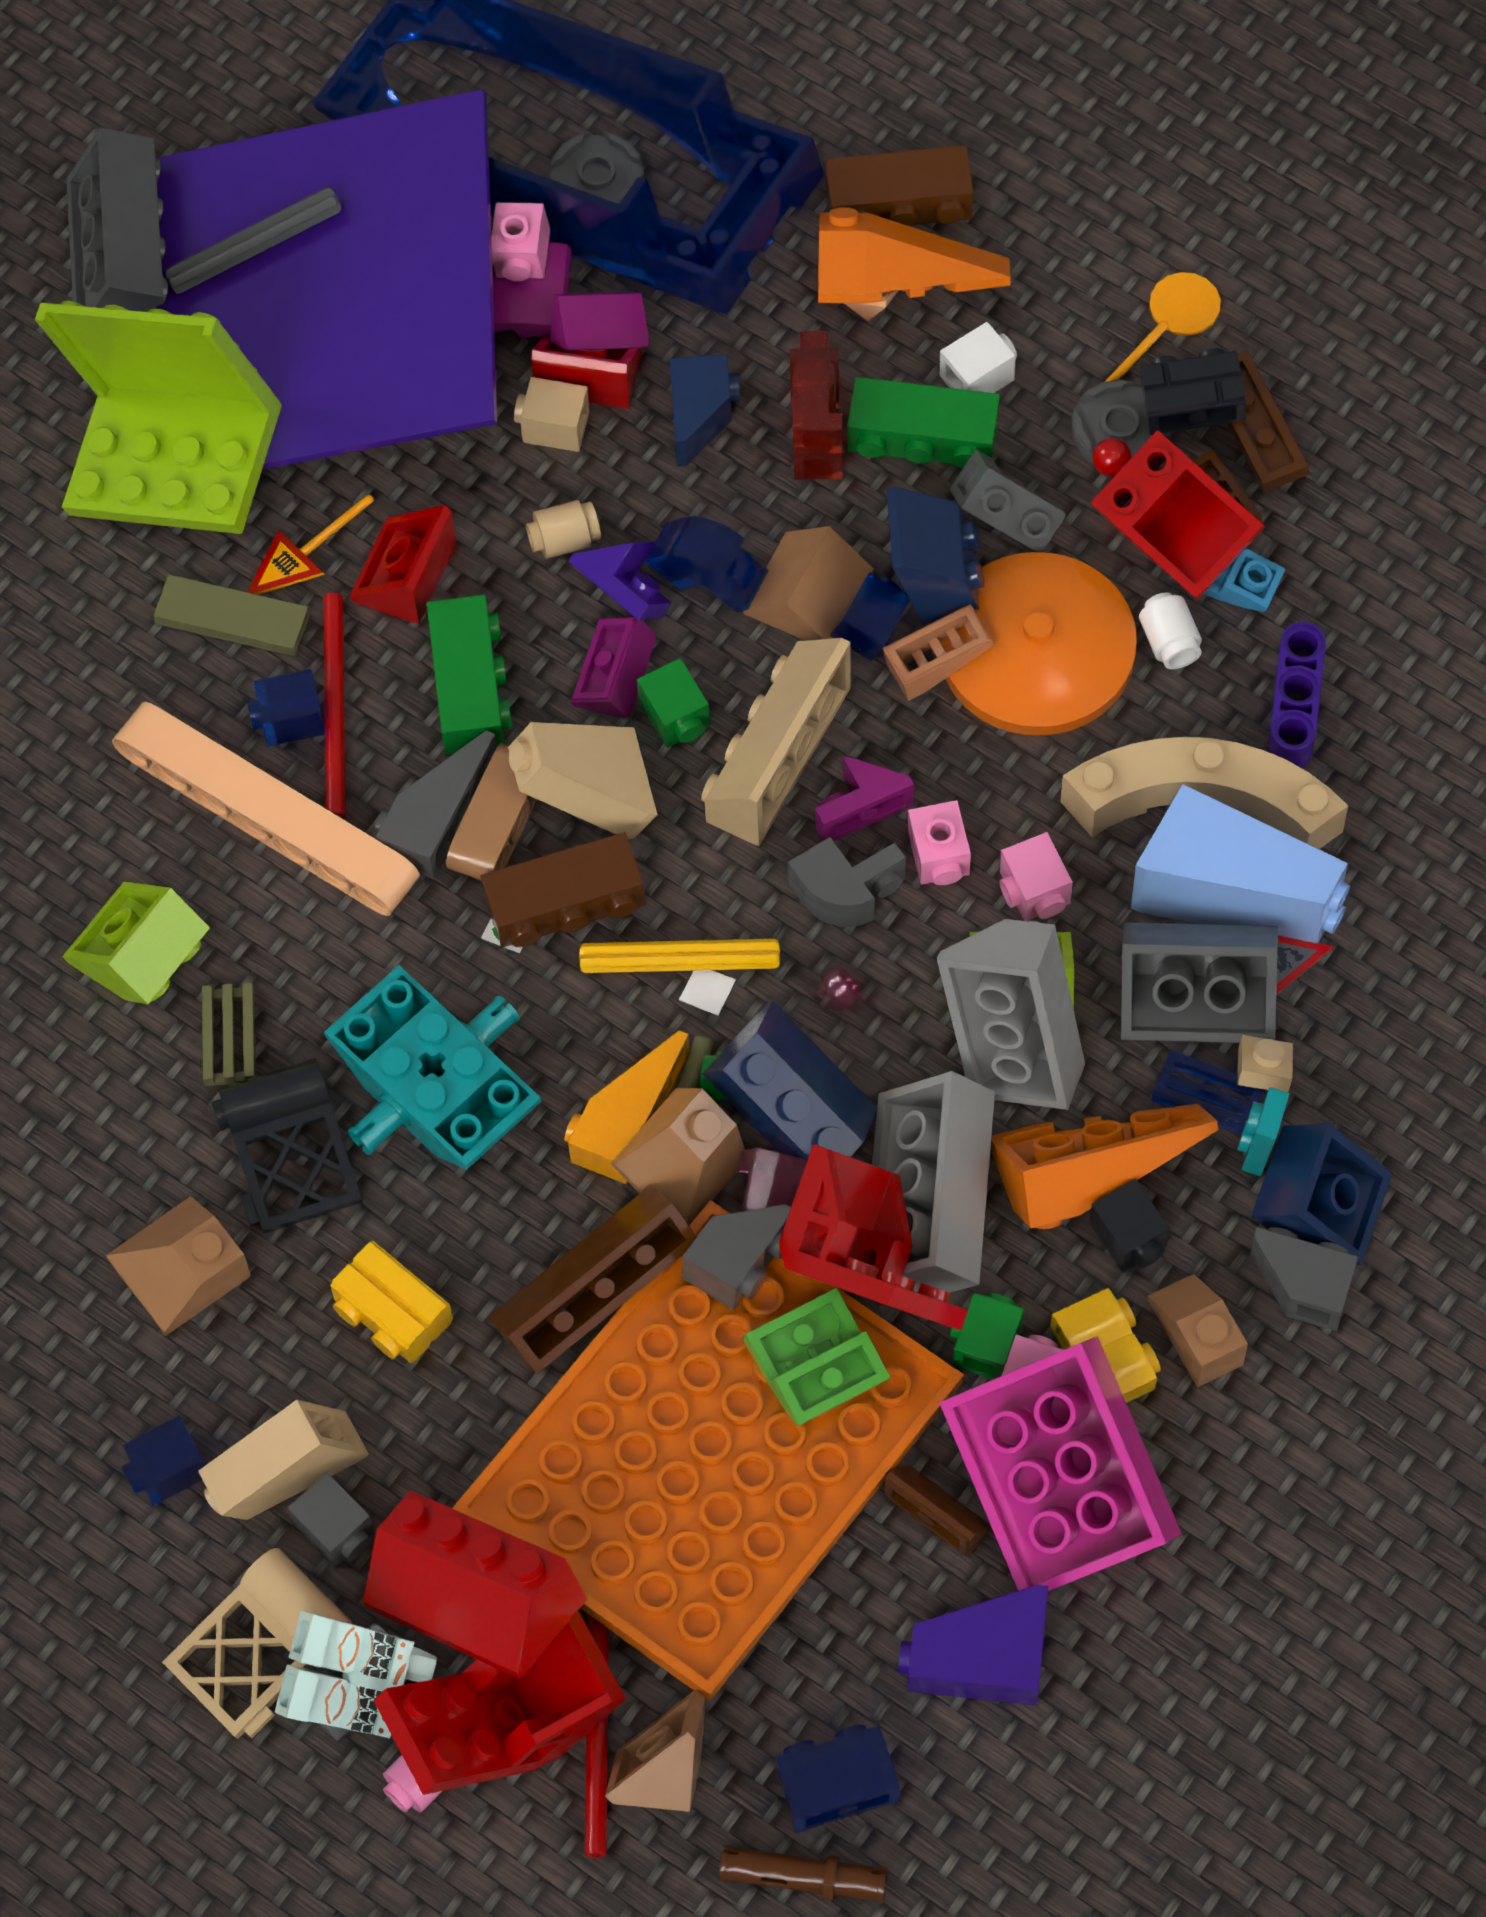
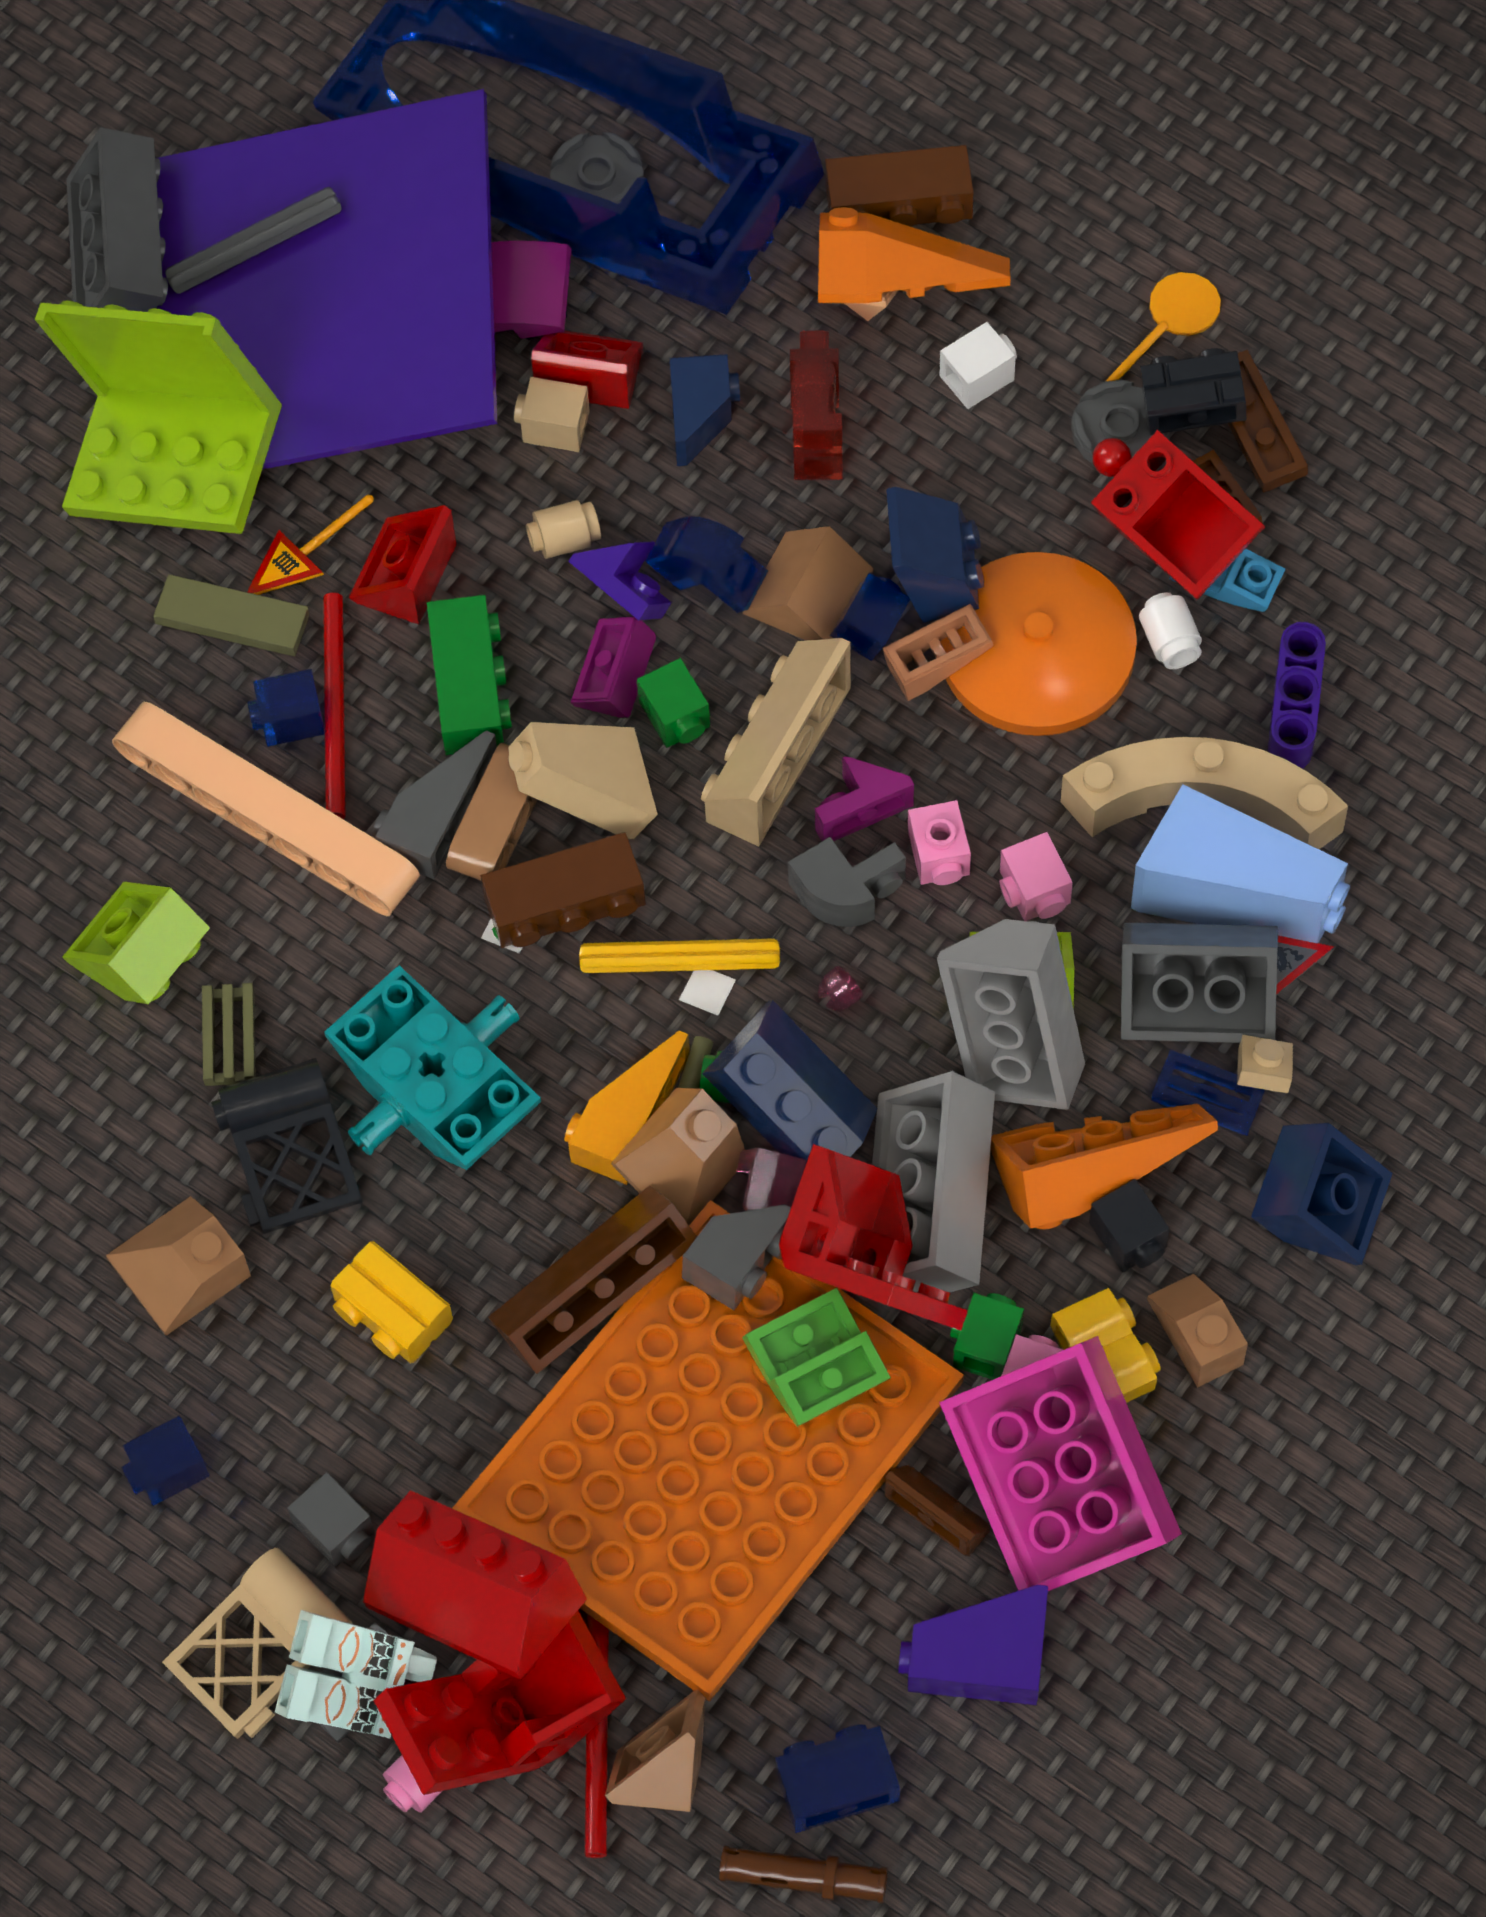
tan slope [198,1400,369,1520] -> none
bright pink brick [491,203,550,281] -> none
magenta slope [550,292,649,350] -> none
green brick [847,377,1000,468] -> none
dark grey bracket [949,449,1066,552] -> none
teal plate [1237,1087,1290,1177] -> none
dark grey slope [1250,1227,1358,1331] -> none

